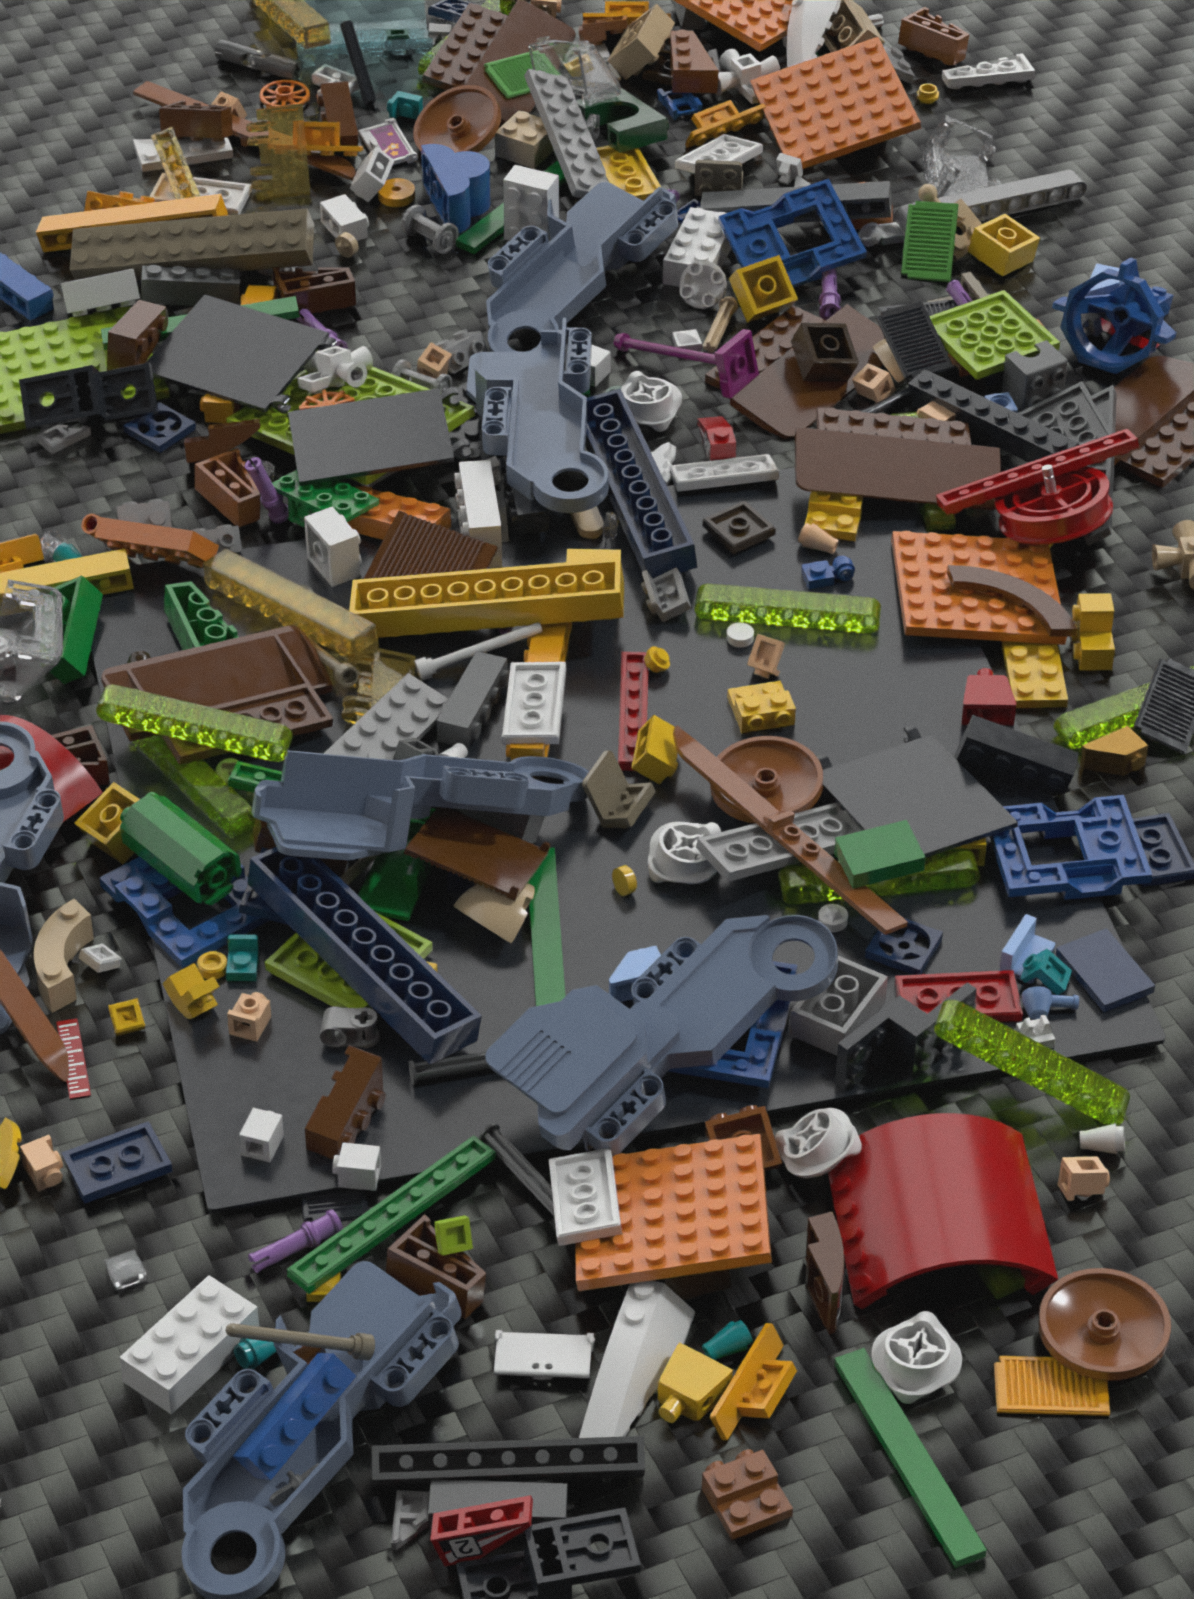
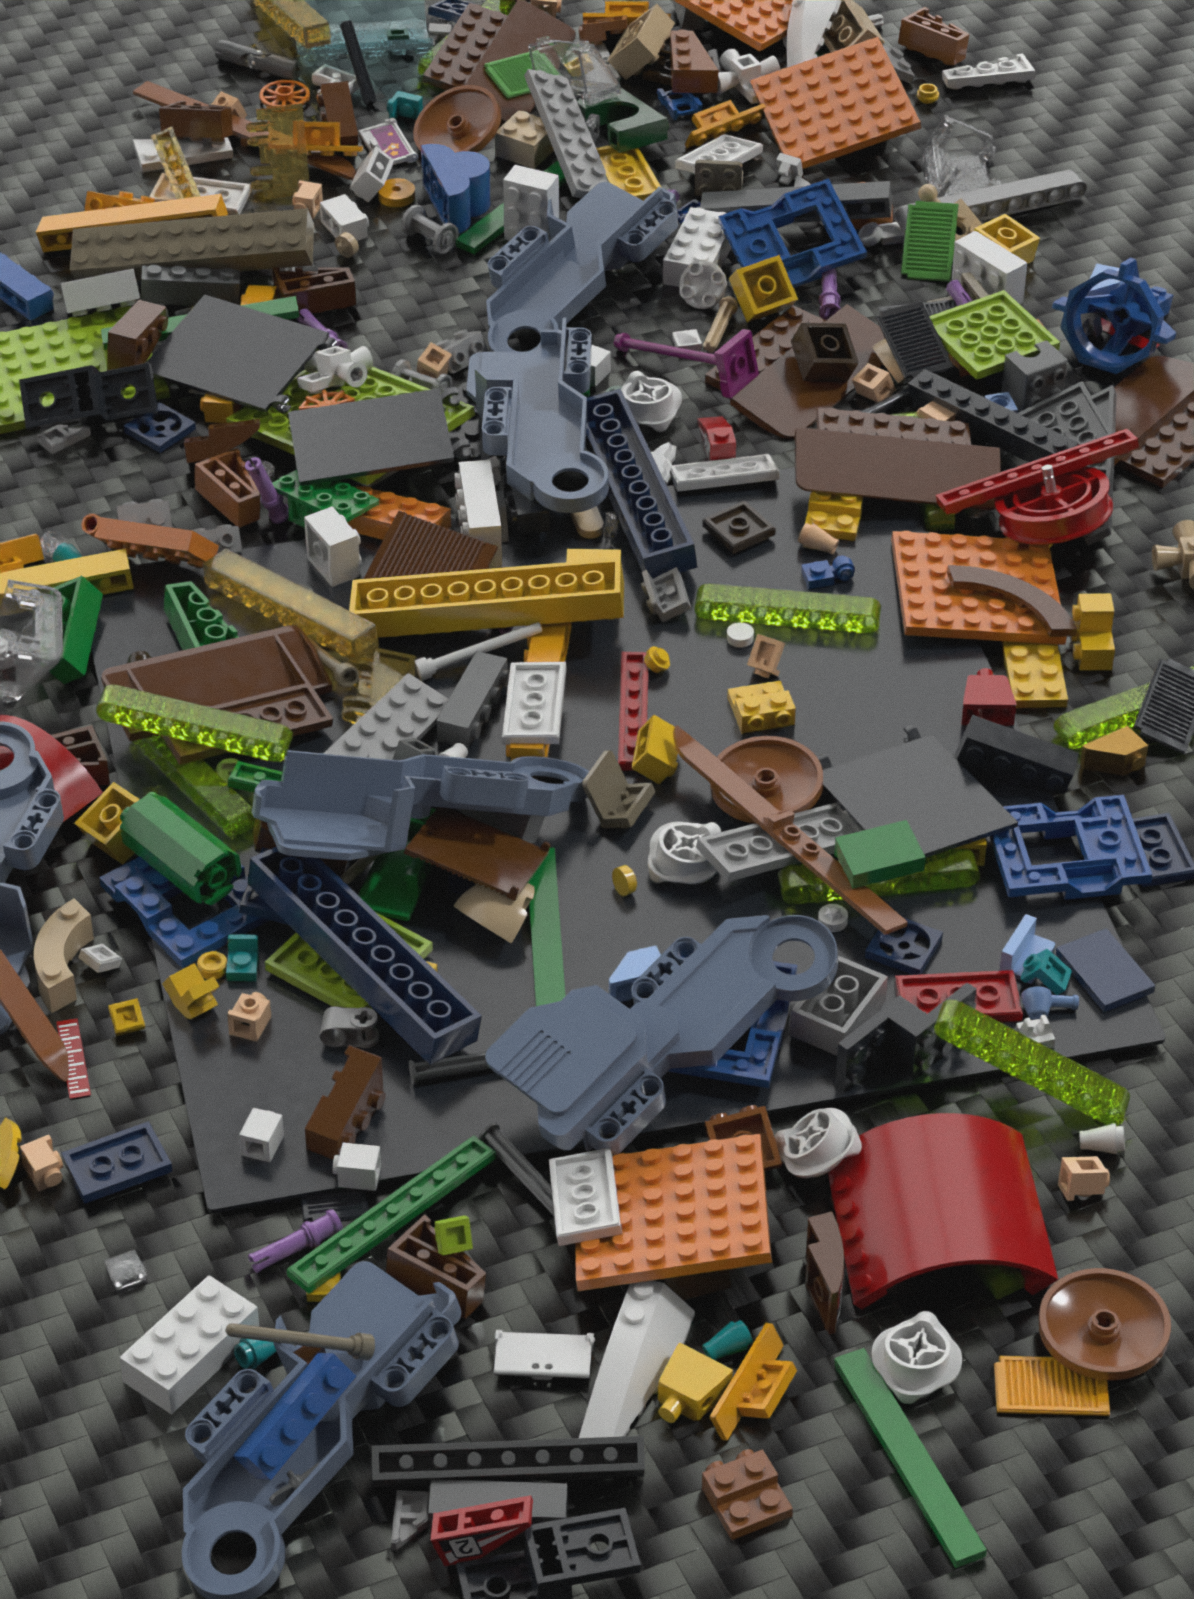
none -> light nougat brick [292,180,323,219]
none -> white brick [952,231,1027,304]

